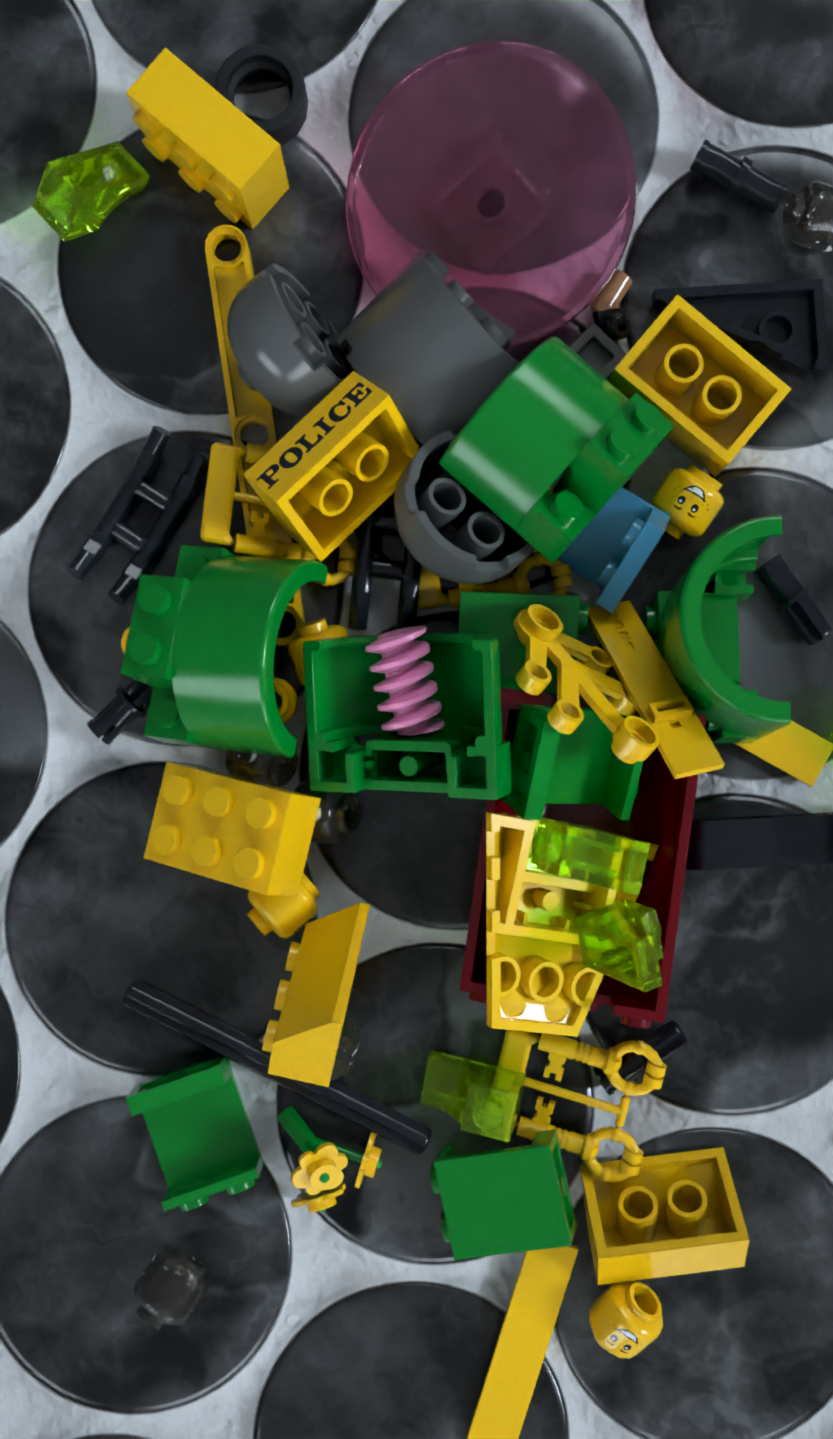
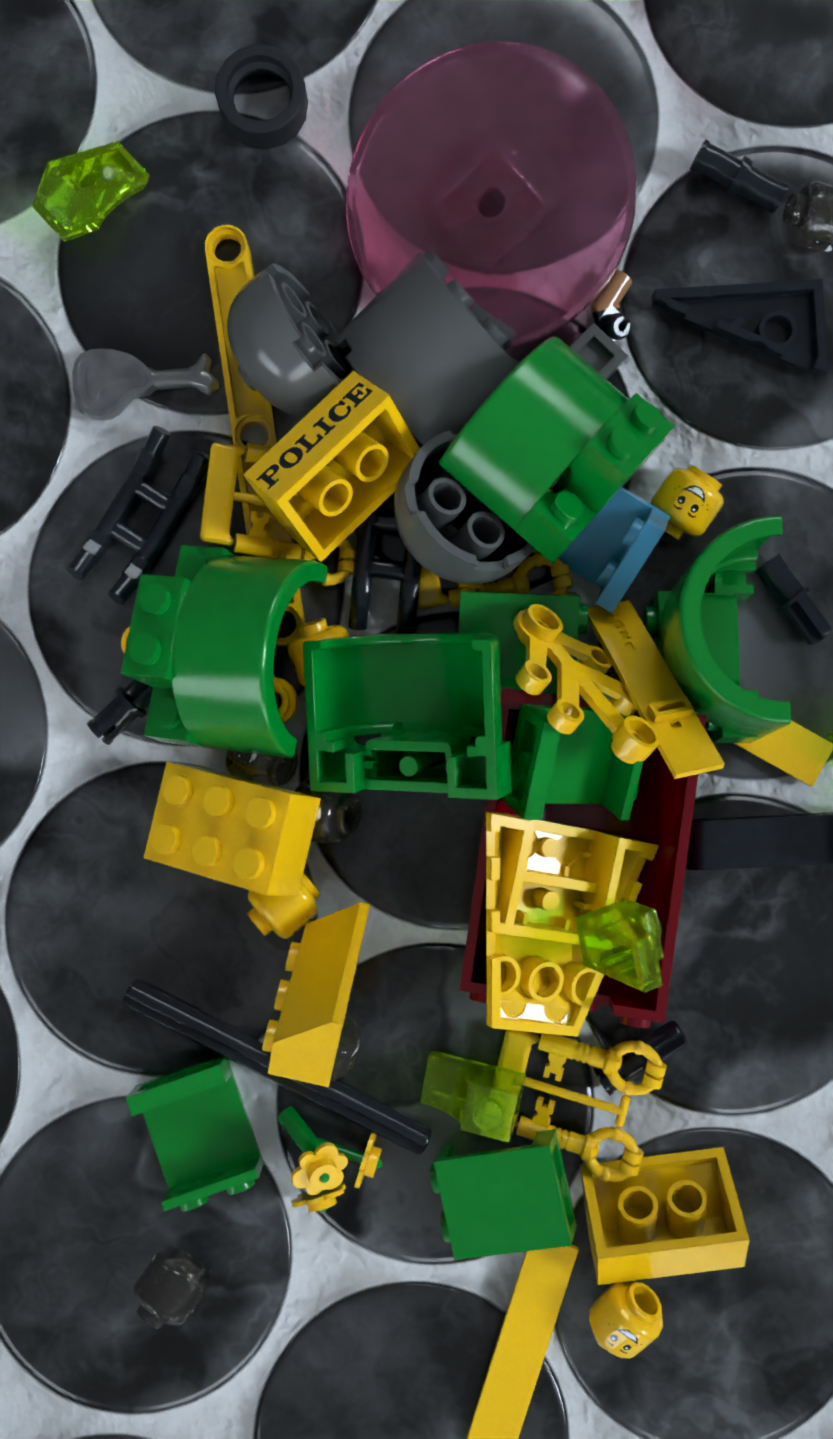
yellow brick [126,47,289,230] -> none
bright pink piece [365,626,445,736] -> none
clear neon green arch [530,817,650,895] -> none
yellow brick [608,294,791,477] -> none
none -> flat silver piece [72,349,219,421]

